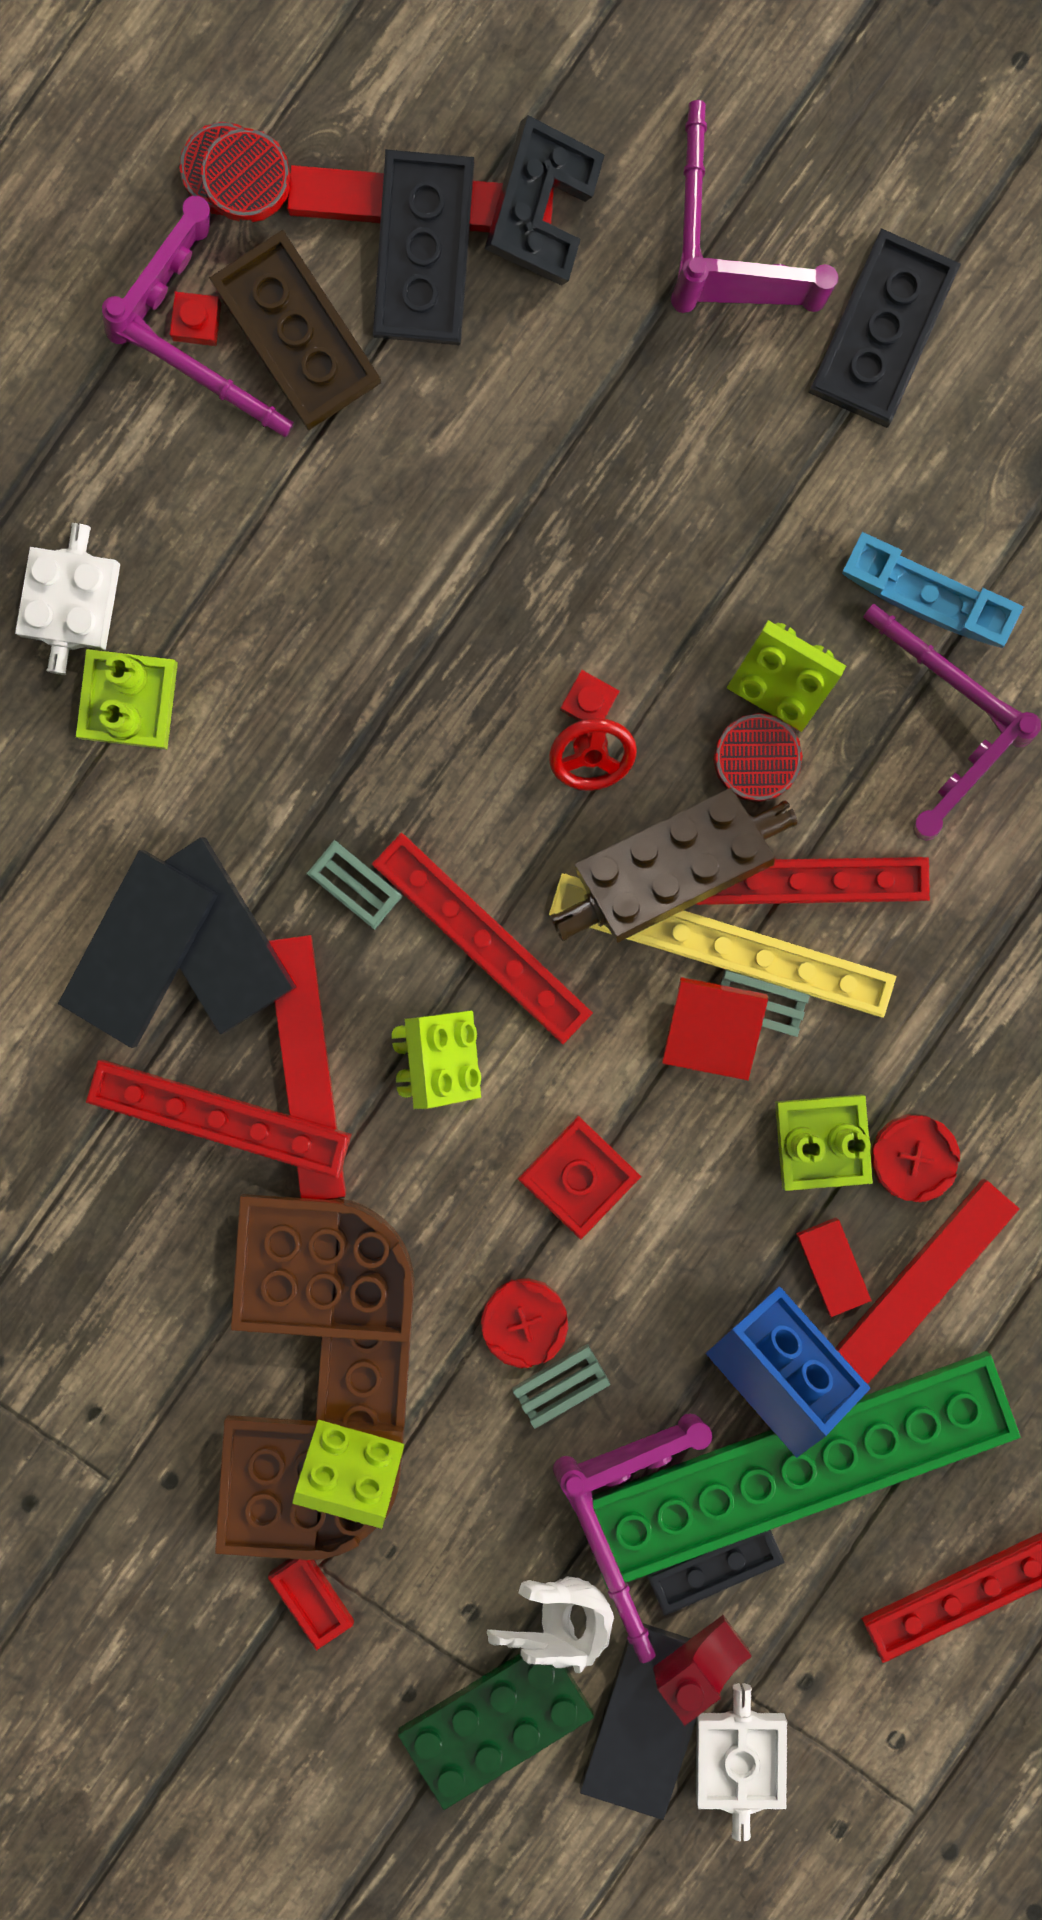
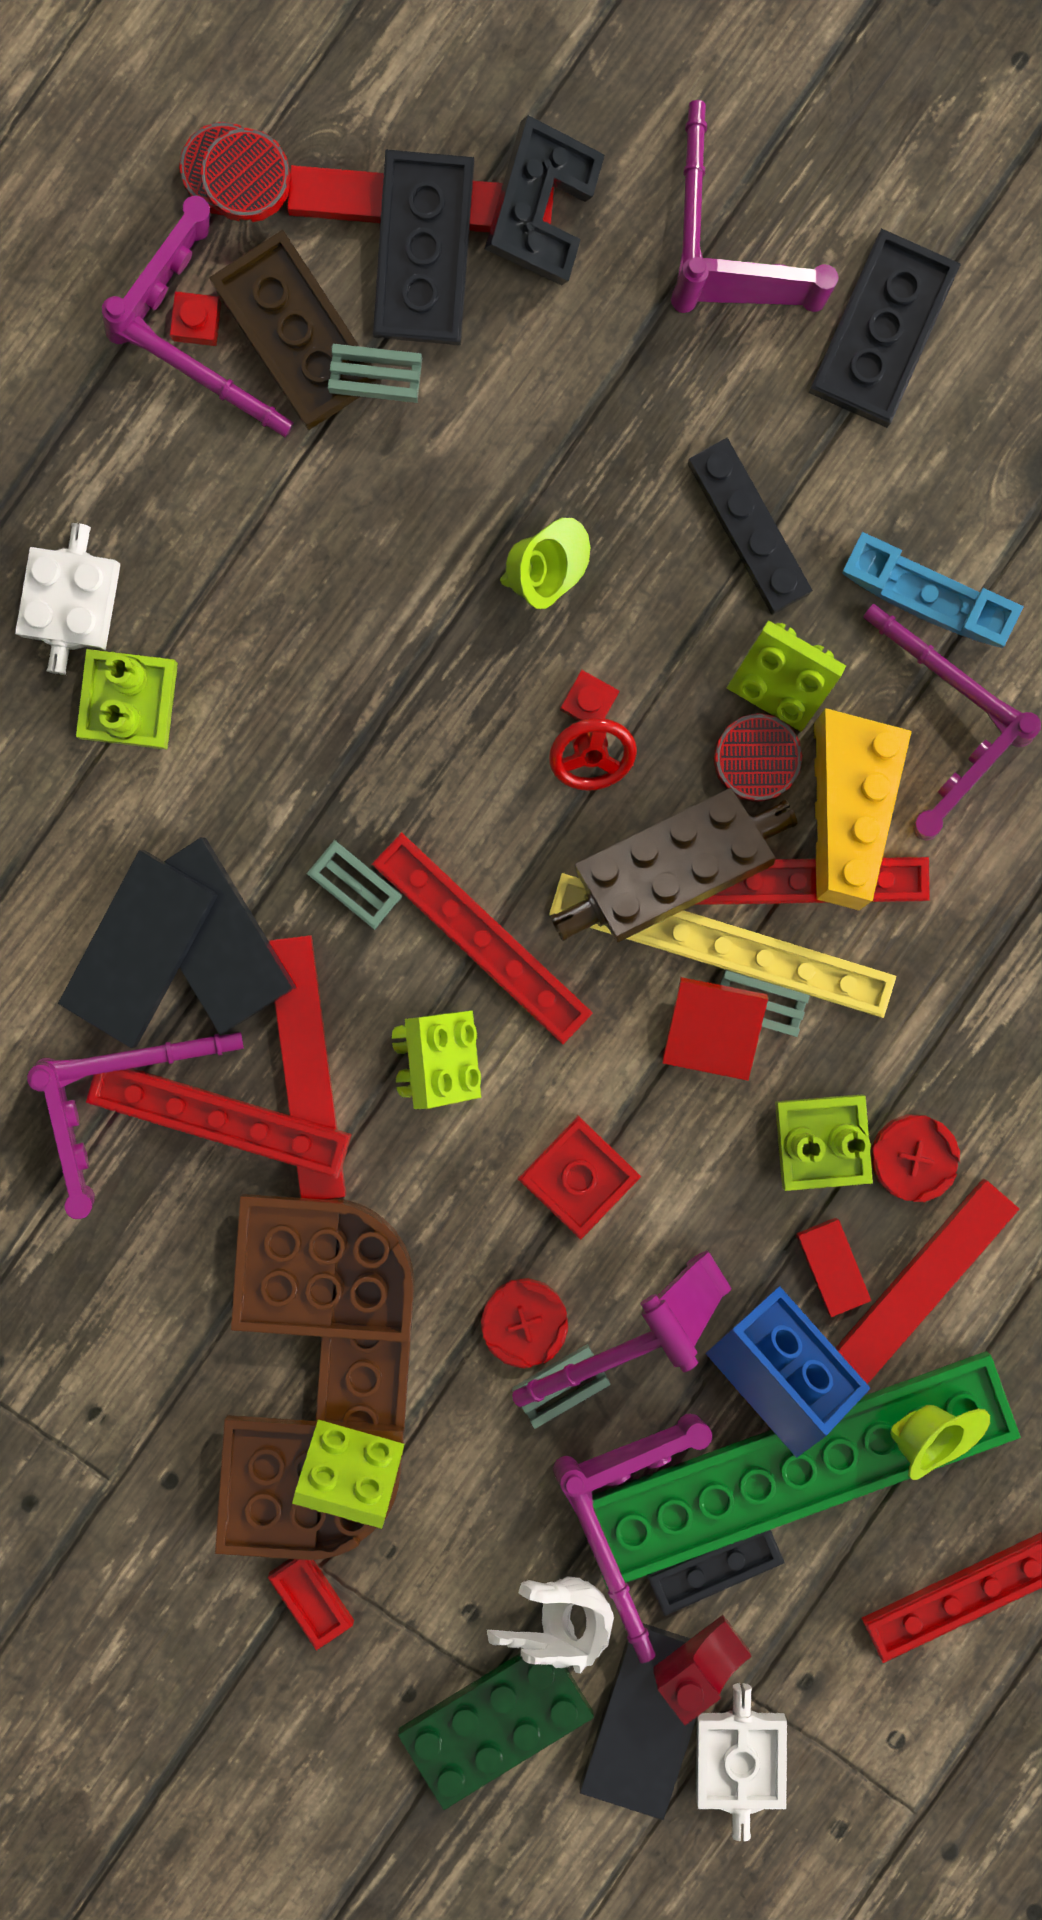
none -> magenta piece [27,1032,244,1219]
none -> sand green tile [328,344,422,403]
none -> lime piece [500,518,591,609]
none -> magenta piece [512,1250,732,1407]
none -> black plate [687,437,813,615]
none -> yellow wedge [814,708,912,910]
none -> lime piece [890,1405,990,1480]

